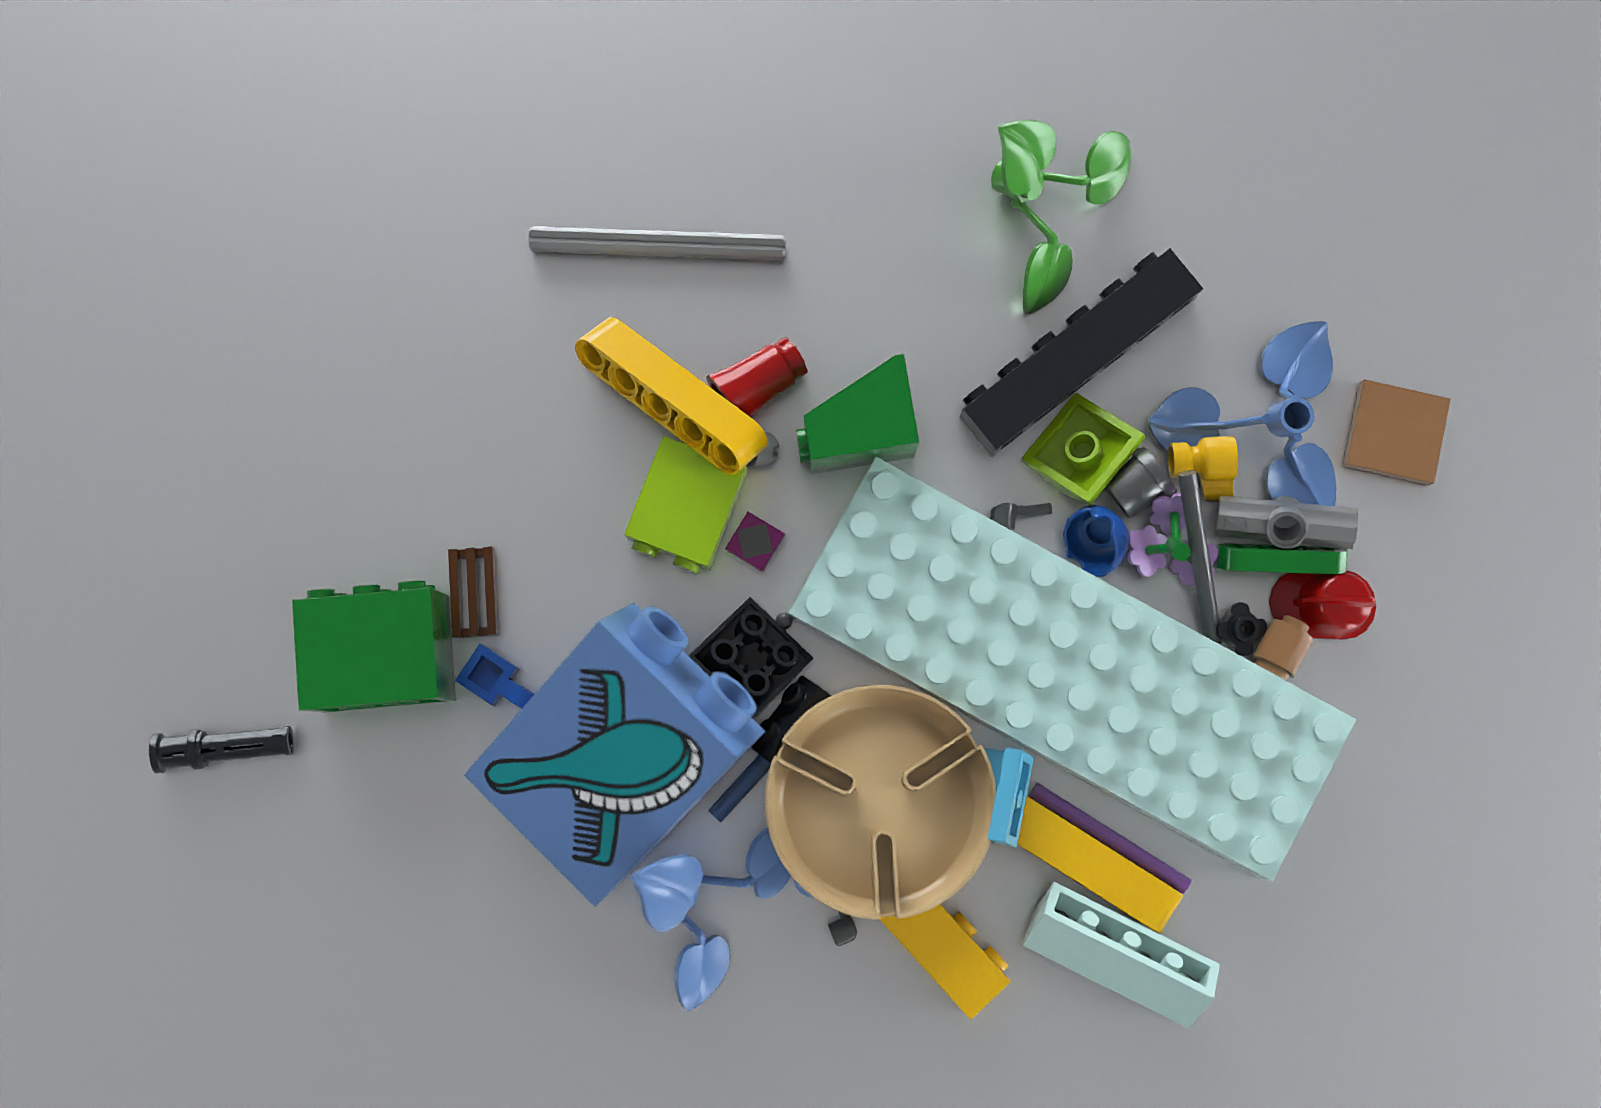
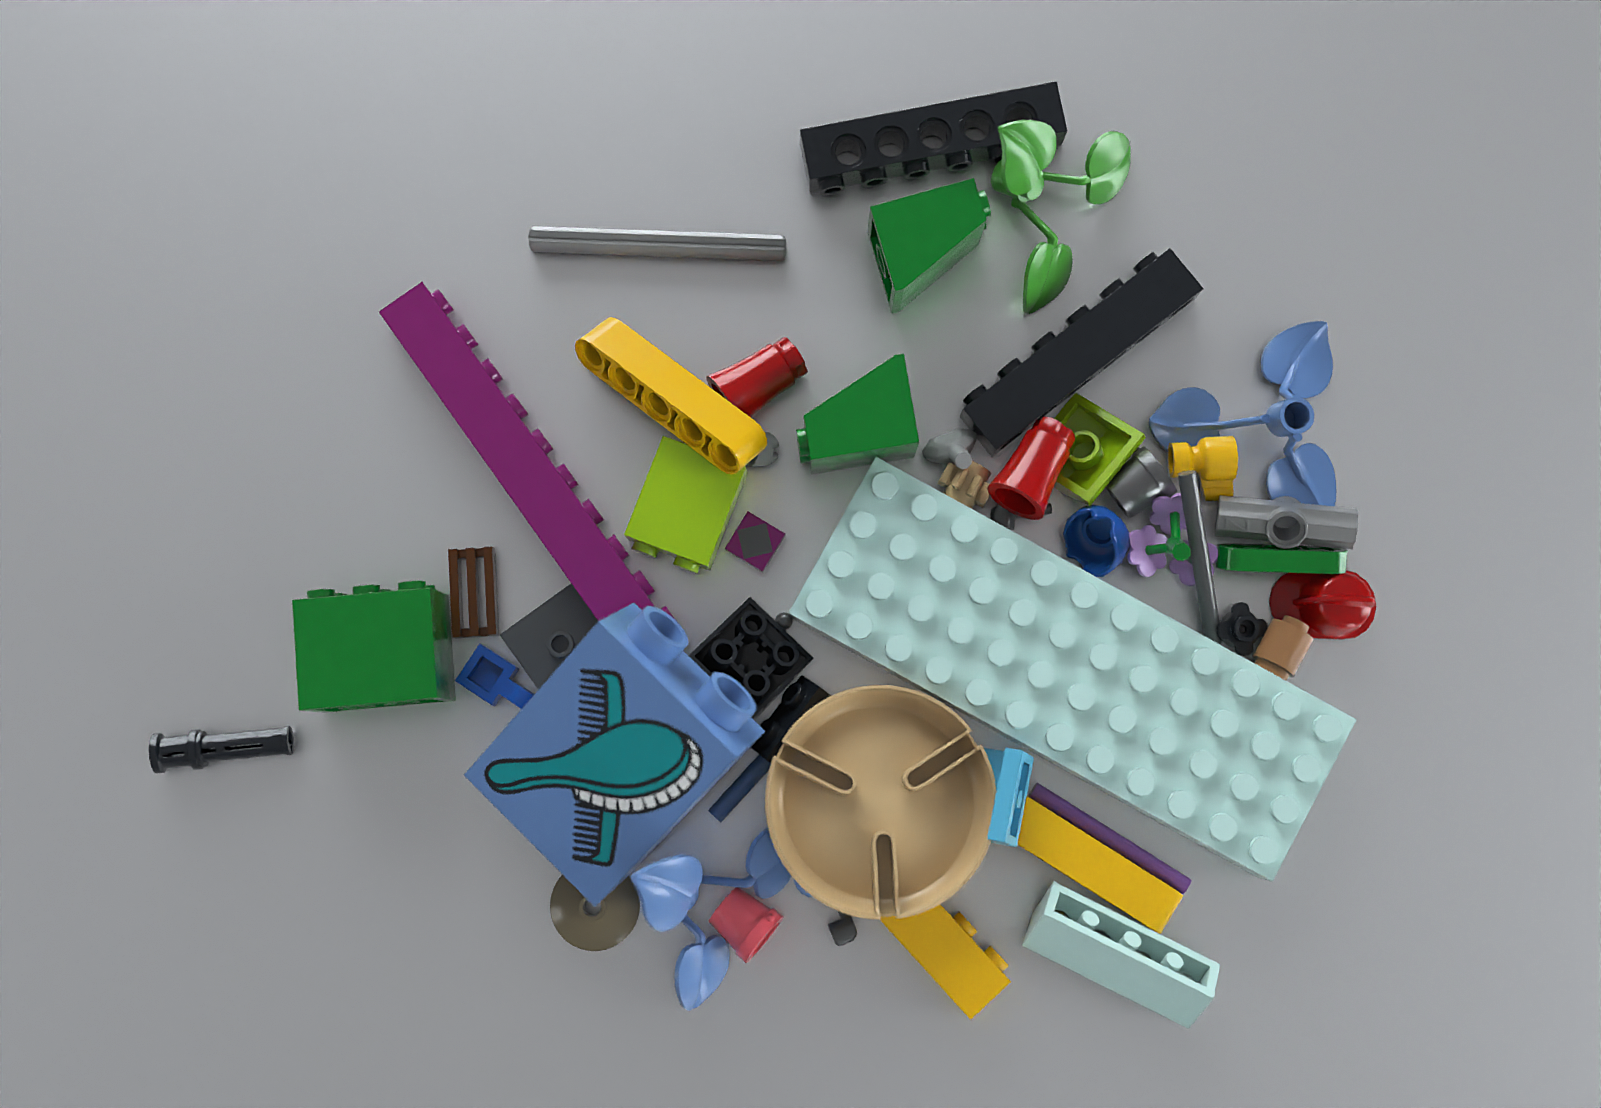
medium nougat tile [1343,379,1451,486] -> none
none -> magenta brick [379,282,676,621]
none -> dark grey plate [500,584,598,690]
none -> dark tan dish [550,874,640,951]
none -> coral piece [709,887,784,963]
none -> black brick [800,81,1067,195]
none -> green slope [867,178,991,314]
none -> light grey rock [922,428,977,469]
none -> tan gear [938,461,991,509]
none -> red plant [987,416,1075,520]

